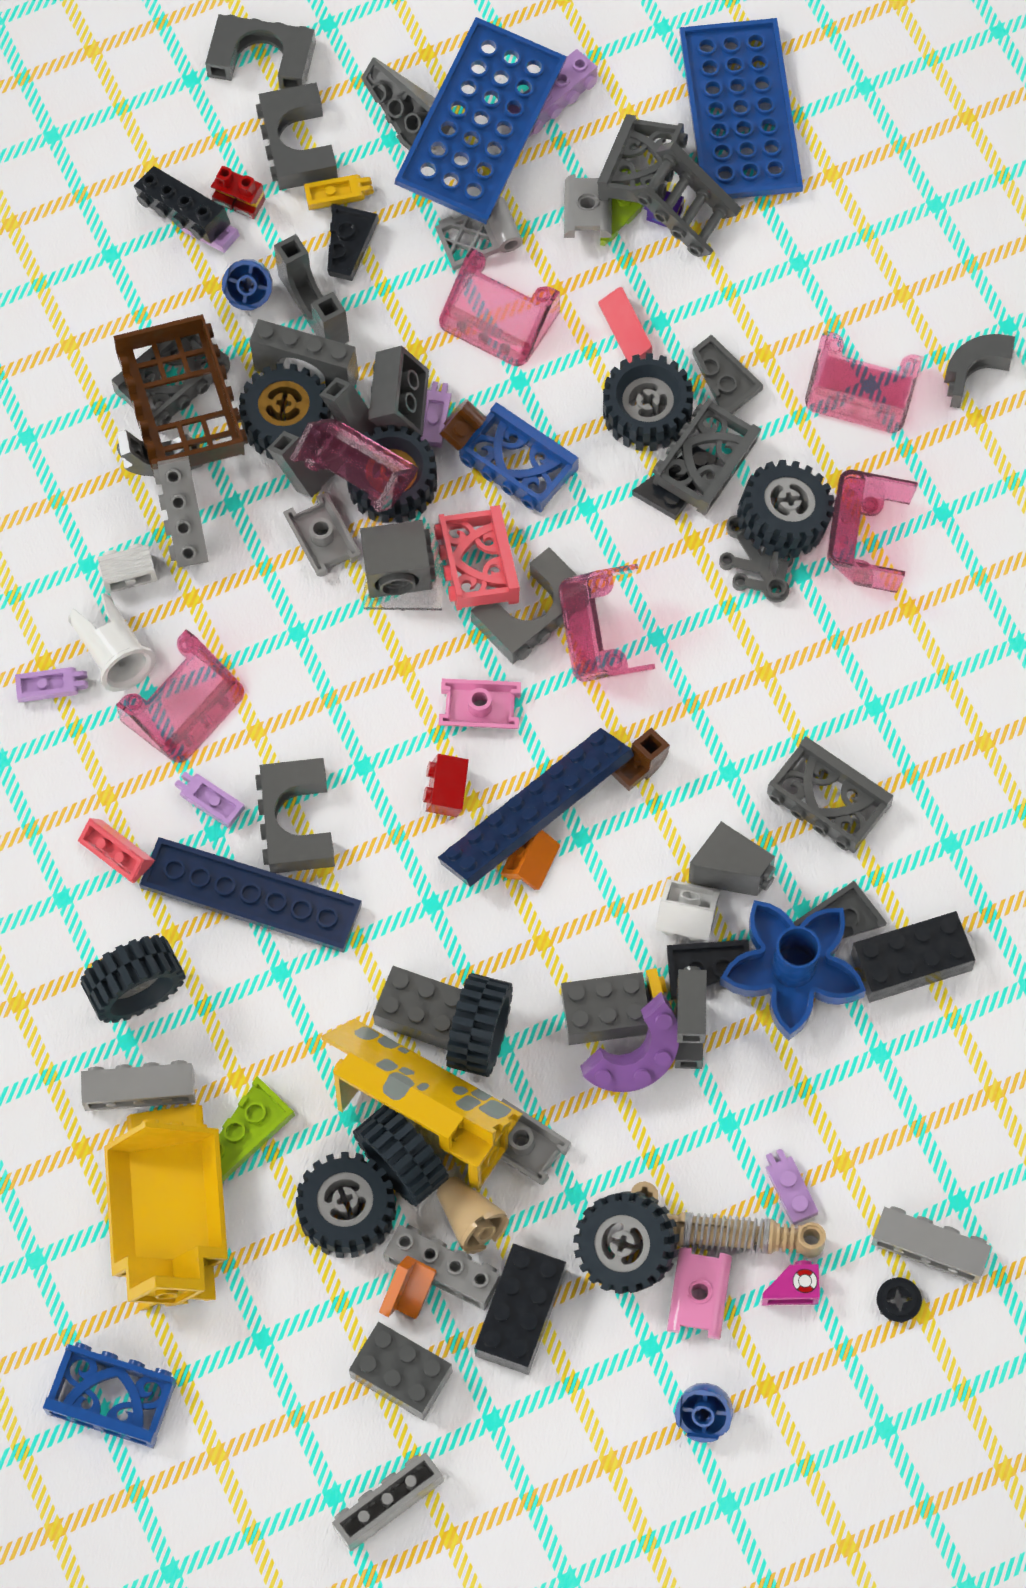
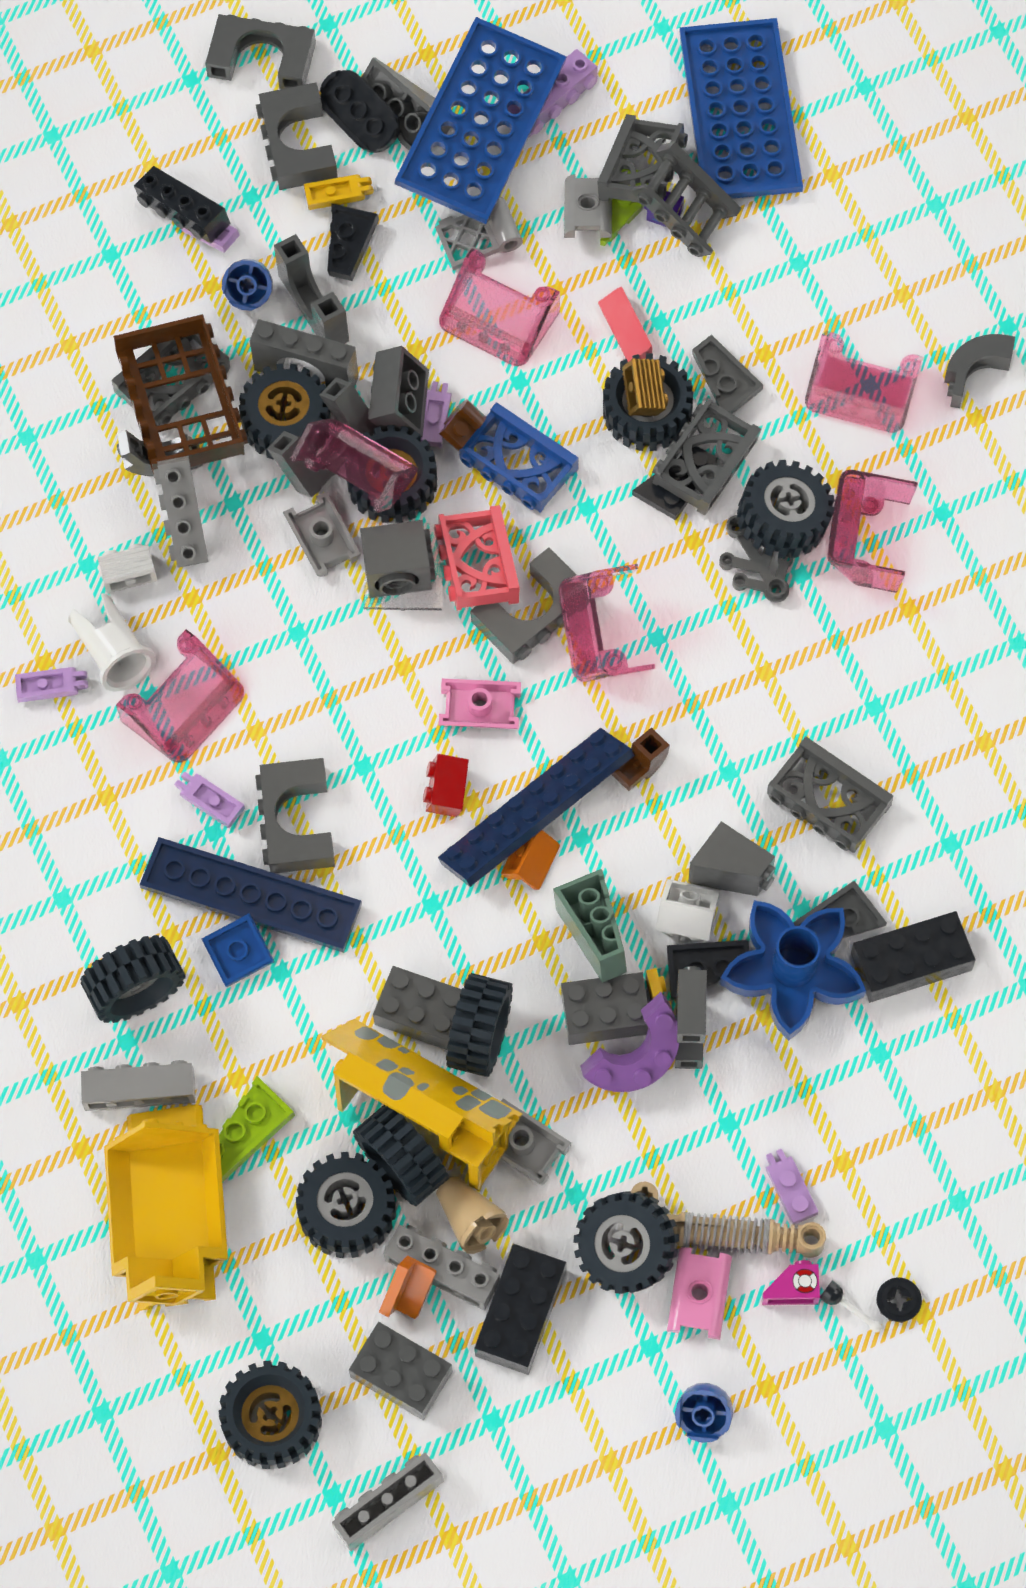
blue fence [43,1342,177,1449] -> none
coral slope [78,818,155,883] -> none
red hips [210,166,266,219] -> none
light grey brick [871,1206,992,1284] -> none
none -> blue tile [201,913,275,987]
none -> black wheel [218,1360,322,1469]
none -> black tile [320,70,400,153]
none -> sand green wedge [553,869,627,983]
none -> pearl gold brick [622,358,668,416]
none -> hinge [820,1280,882,1333]

